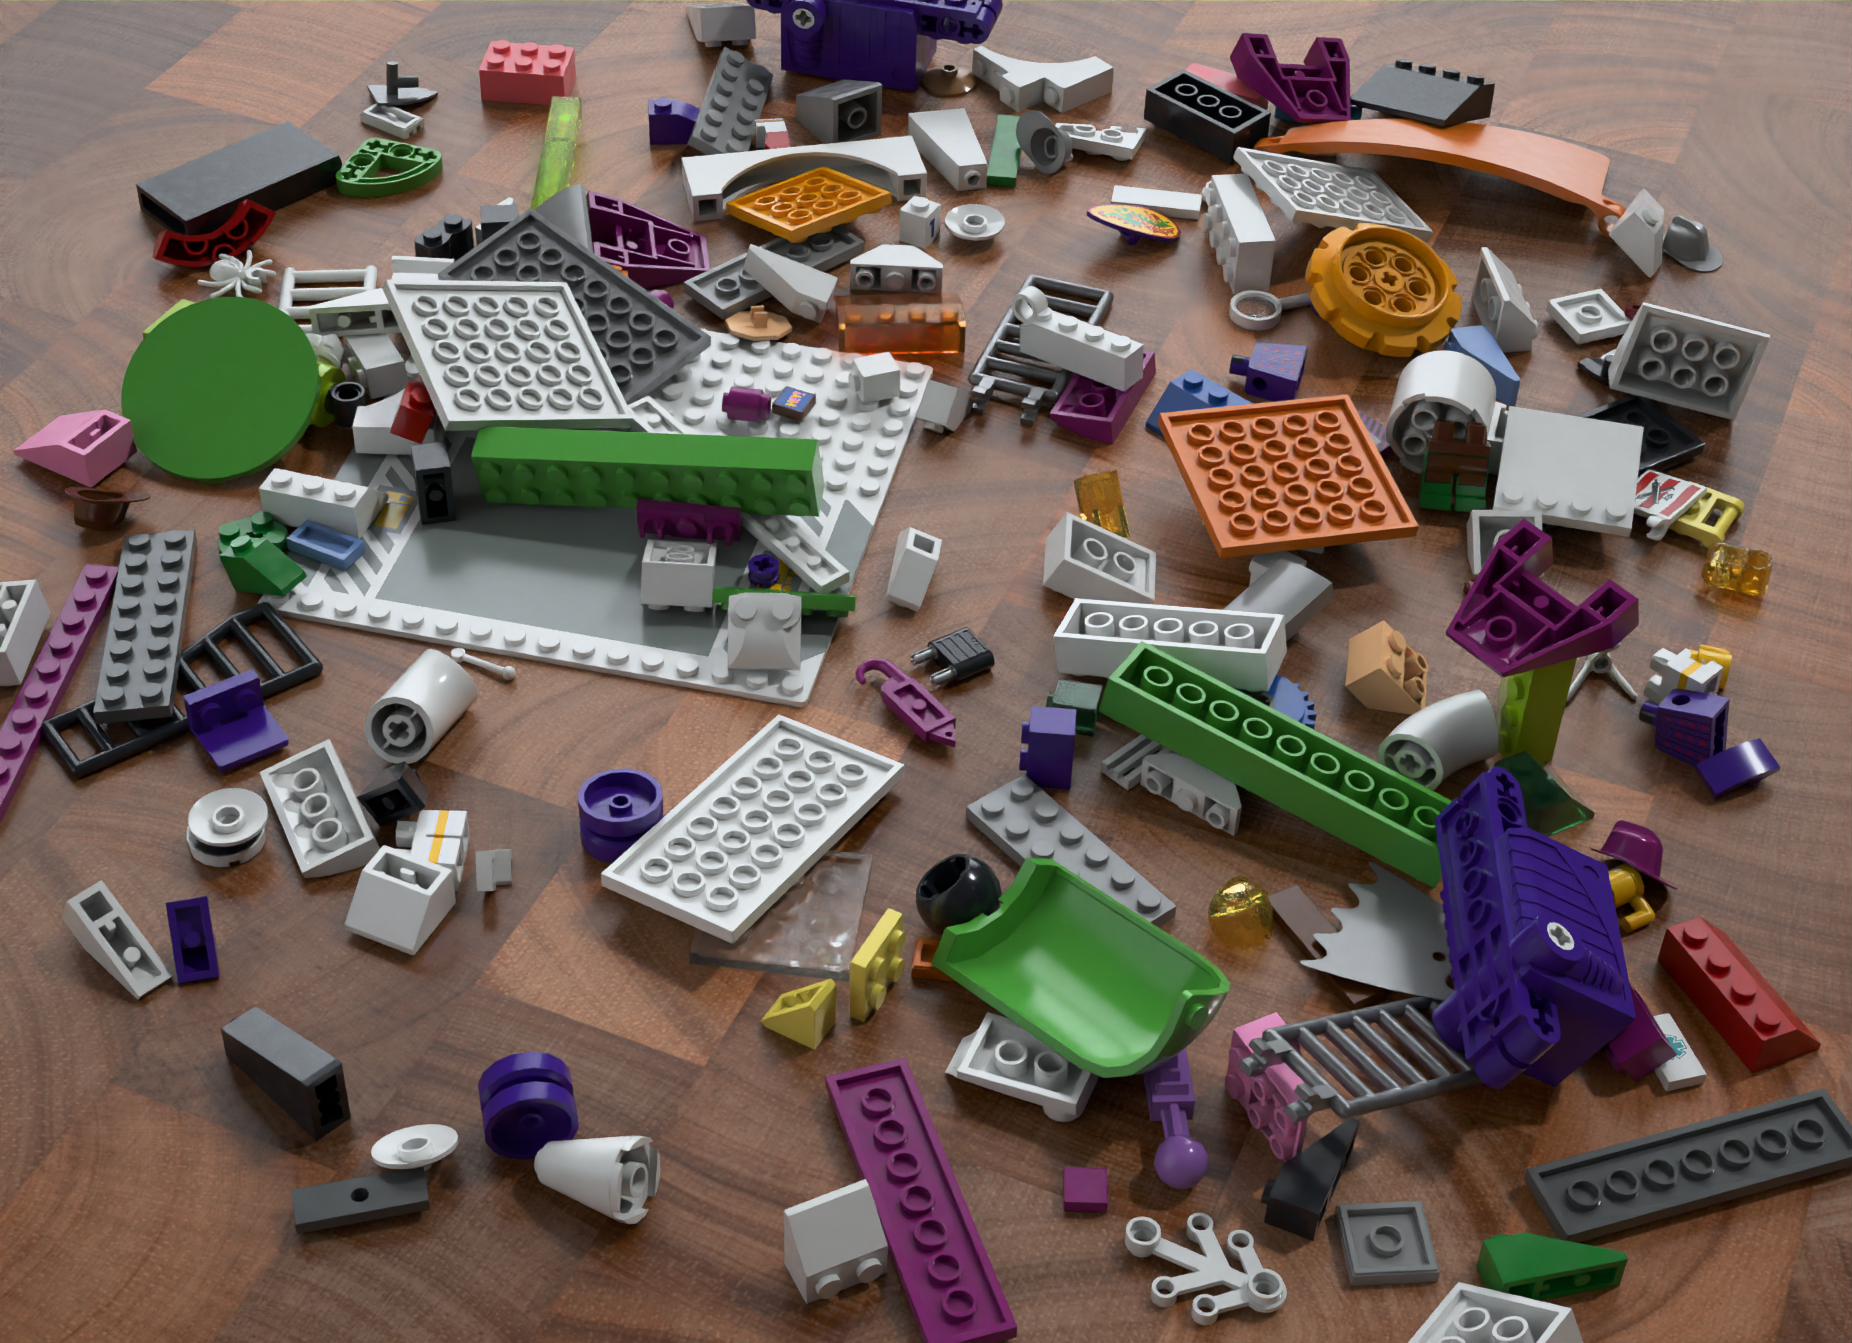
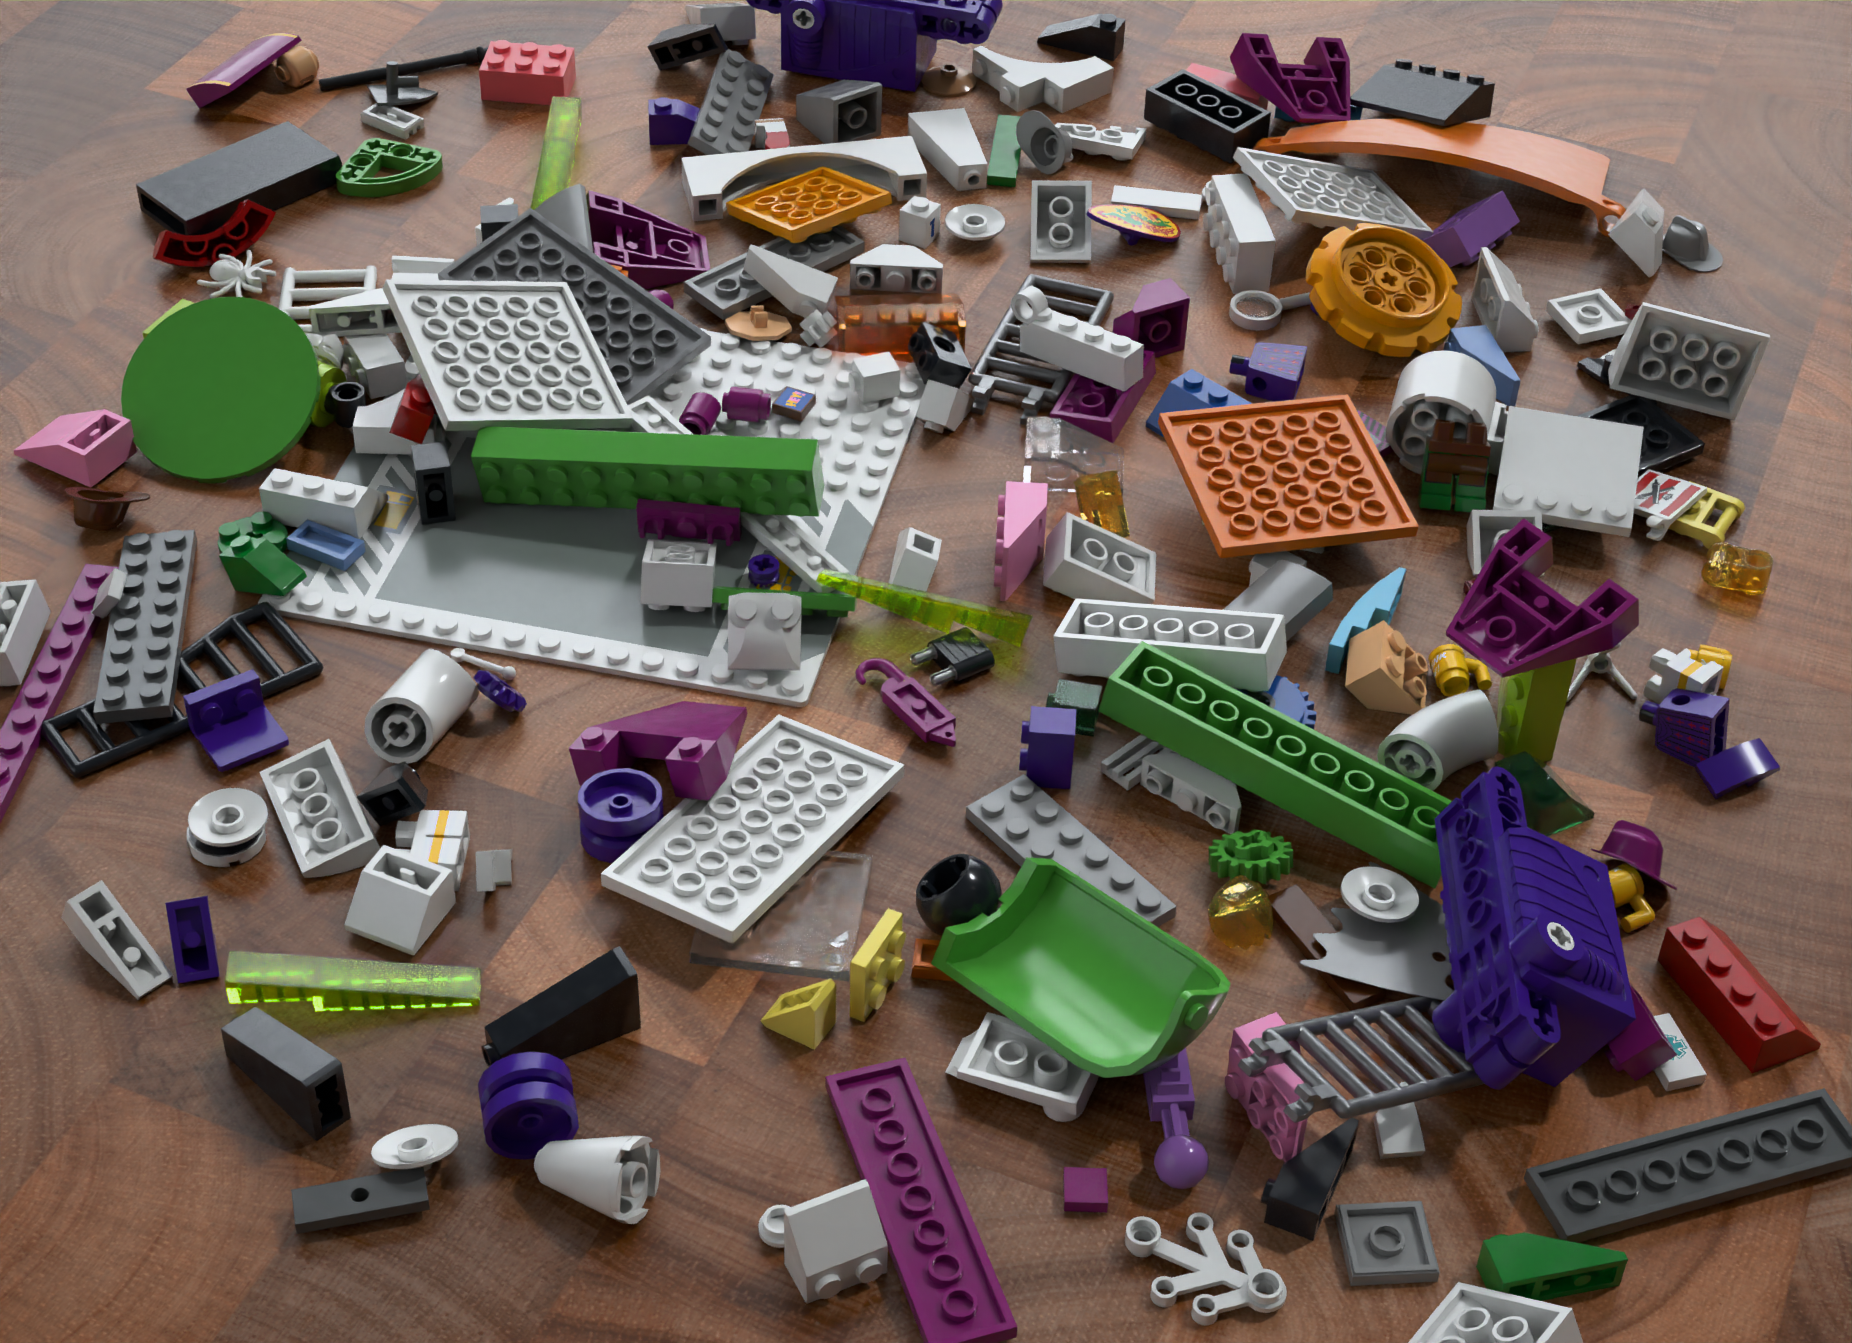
black brick [414,214,474,262] -> none
none -> white tile [92,568,127,618]
none -> slope [186,33,302,108]
none -> clear neon green slope [225,951,481,1011]
none -> light nougat head [275,46,319,88]
none -> black piece [319,43,537,91]
none -> dark purple gear [473,670,527,712]
none -> black slope [481,946,641,1068]
none -> magenta wedge [569,701,748,801]
none -> black slope [647,24,728,71]
none -> magenta brick [679,392,721,435]
none -> white plate [758,1205,790,1248]
none -> white gear [799,309,838,348]
none -> clear neon green slope [816,569,1033,647]
none -> black brick [907,322,972,389]
none -> bright pink slope [994,481,1048,601]
none -> clear slope [1023,416,1124,495]
none -> white slope [1030,180,1092,263]
none -> black slope [1037,14,1126,61]
none -> magenta slope [1112,278,1190,358]
none -> bright green gear [1209,829,1293,885]
none -> medium azure slope [1325,567,1406,674]
none -> white dish [1340,867,1419,923]
none -> white slope [1373,1082,1425,1159]
none -> medium lavender slope [1422,190,1520,268]
none -> yellow piece [1428,644,1492,697]

